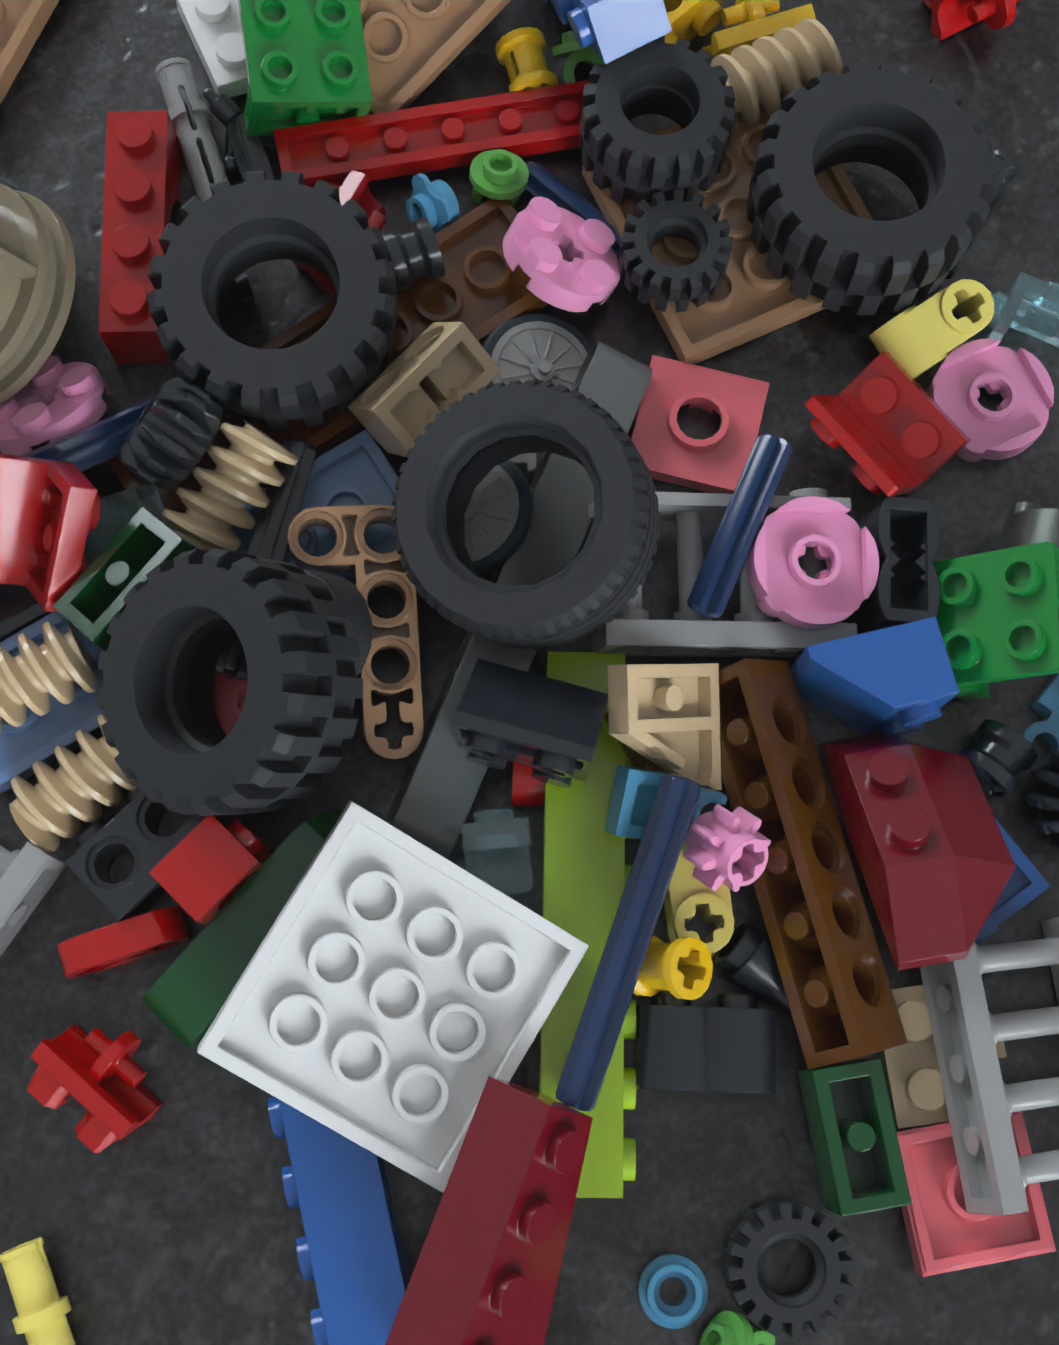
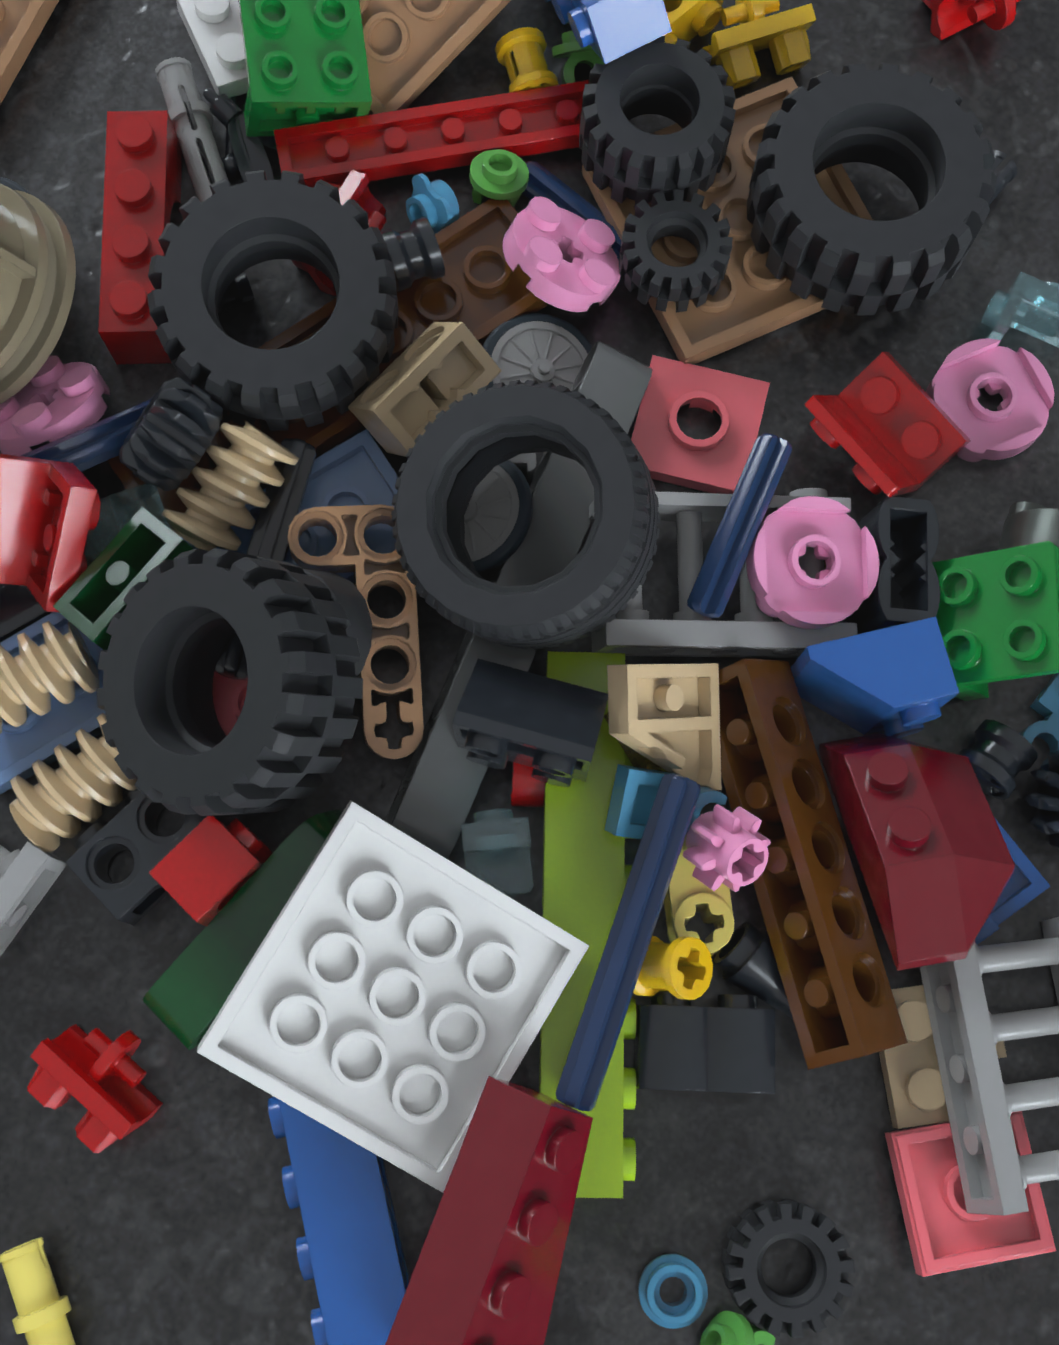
red beam [57,906,189,979] -> none
tan piece [710,18,843,135] -> none
dark green brick [797,1058,912,1217] -> none
light yellow piece [869,279,994,379] -> none

